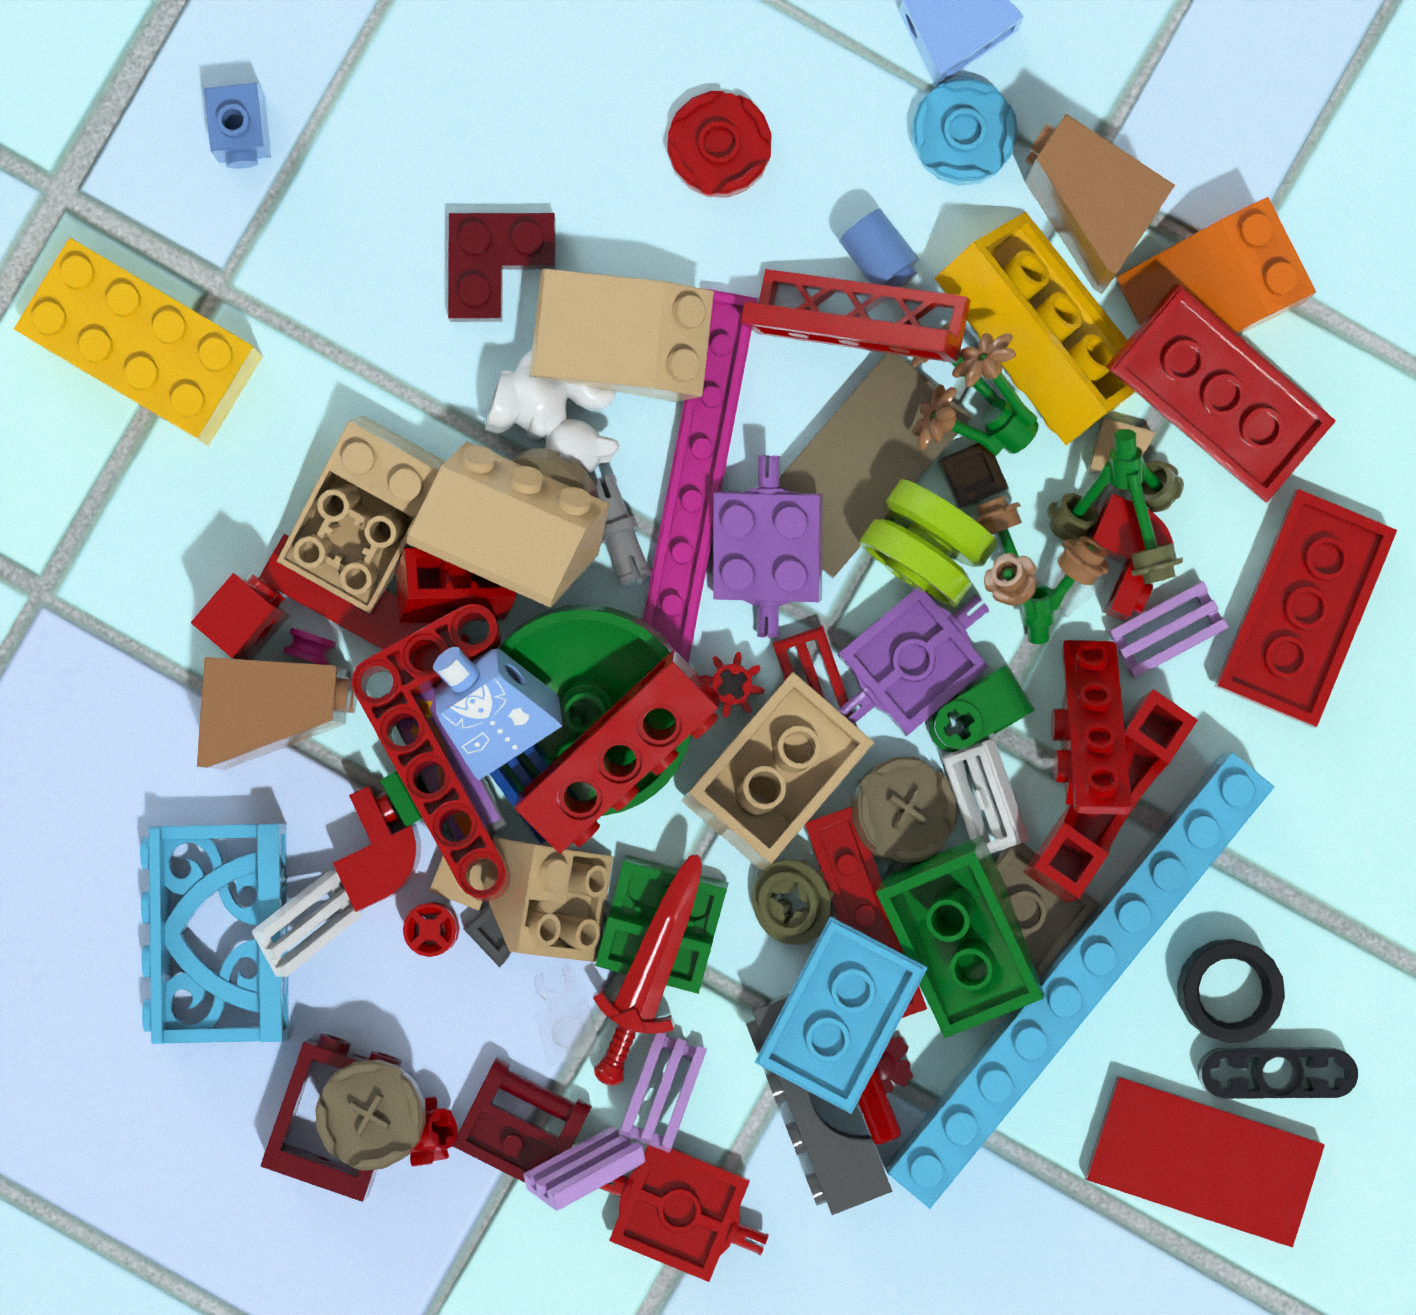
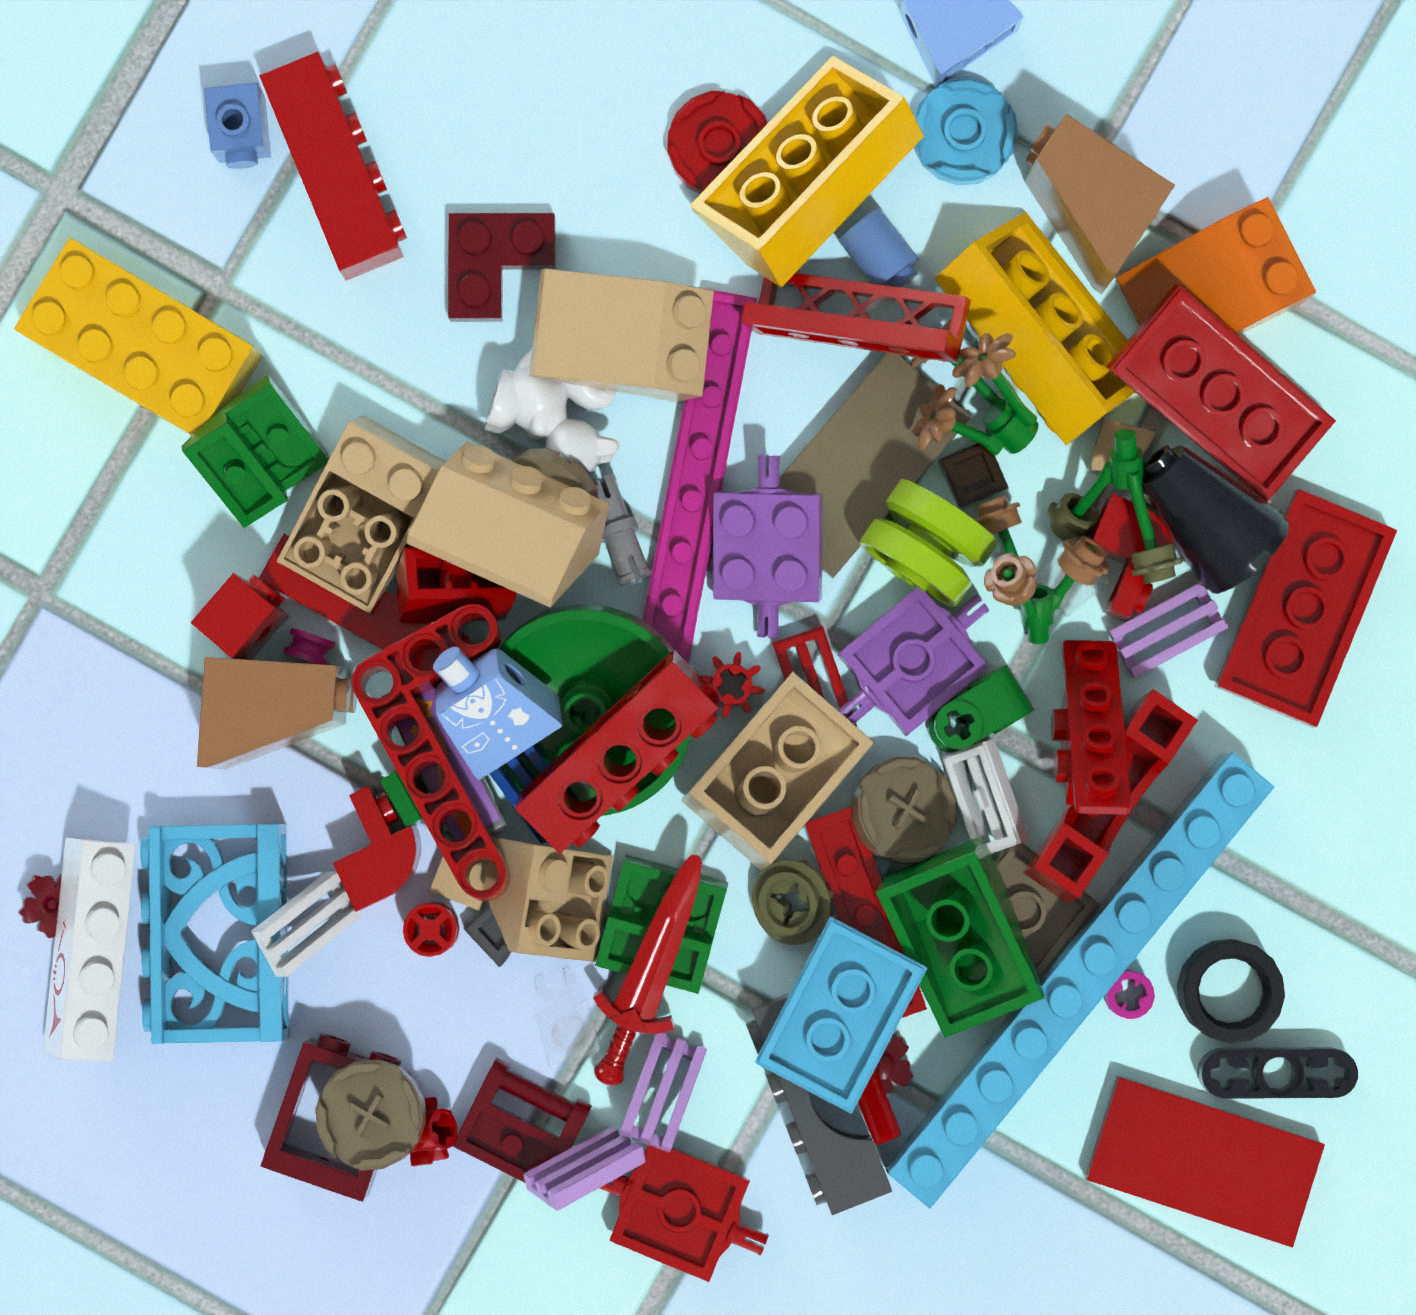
none -> dark red plant [18,874,62,939]
none -> white brick [43,837,136,1062]
none -> green slope [181,375,329,528]
none -> red brick [259,52,408,281]
none -> yellow slope [690,56,924,288]
none -> dark pink bush [1104,970,1155,1019]
none -> black cone [1143,445,1290,594]

